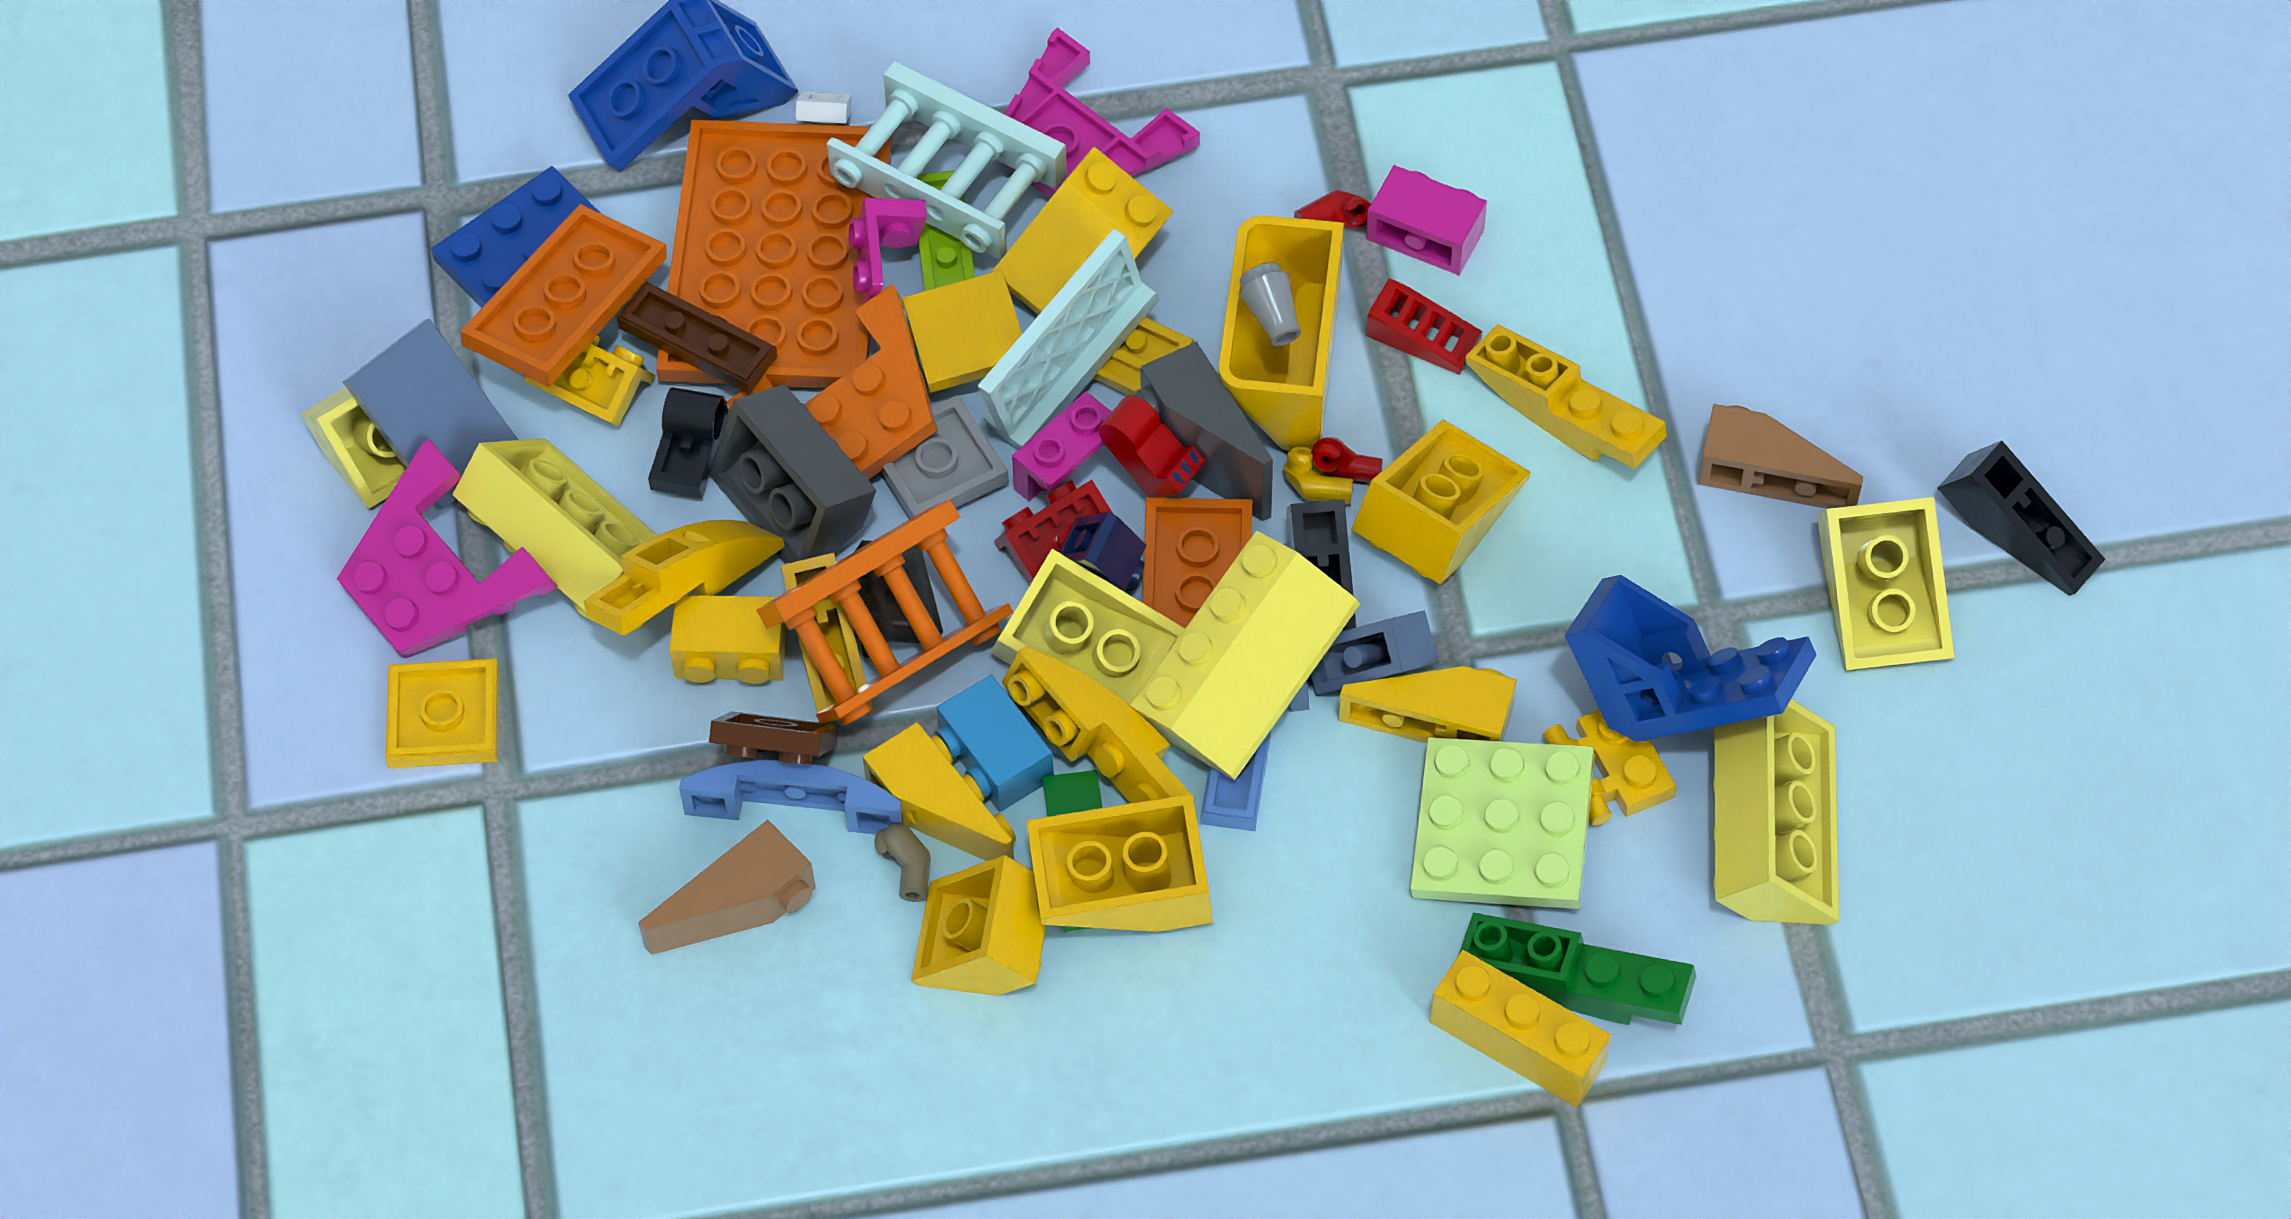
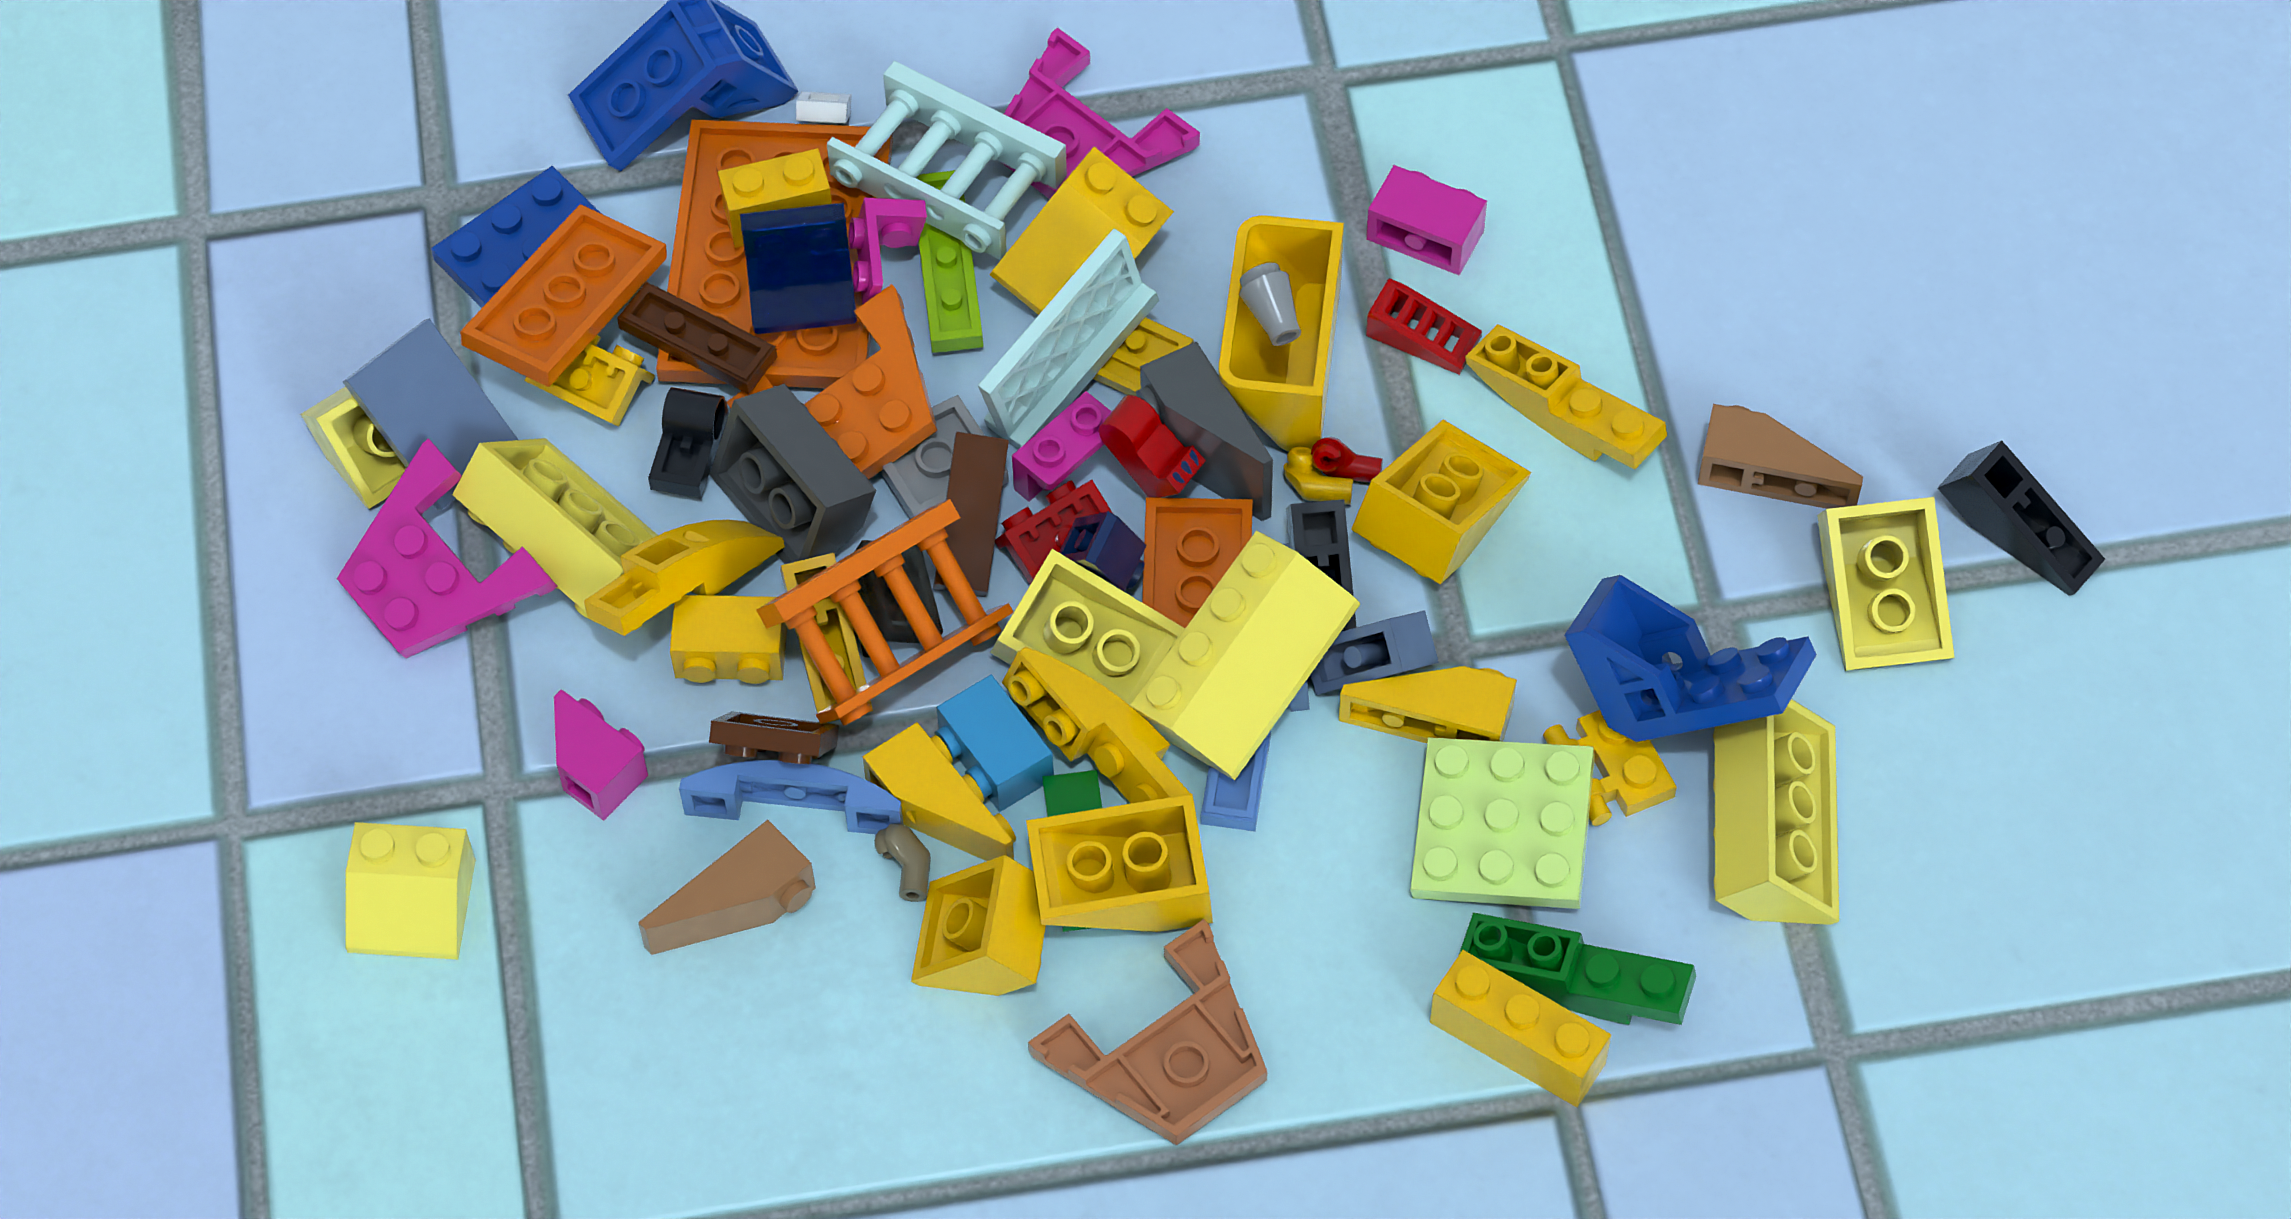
yellow tile [385,658,499,769] -> none
yellow tile [902,270,1022,393] -> none
red arm [1294,190,1371,229] -> none
none -> light yellow slope [345,822,476,960]
none -> dark pink slope [554,689,648,821]
none -> yellow brick [718,148,835,248]
none -> clear blue bracket [740,203,857,334]
none -> reddish brown tile [933,431,1009,597]
none -> nougat wing [1028,919,1267,1145]

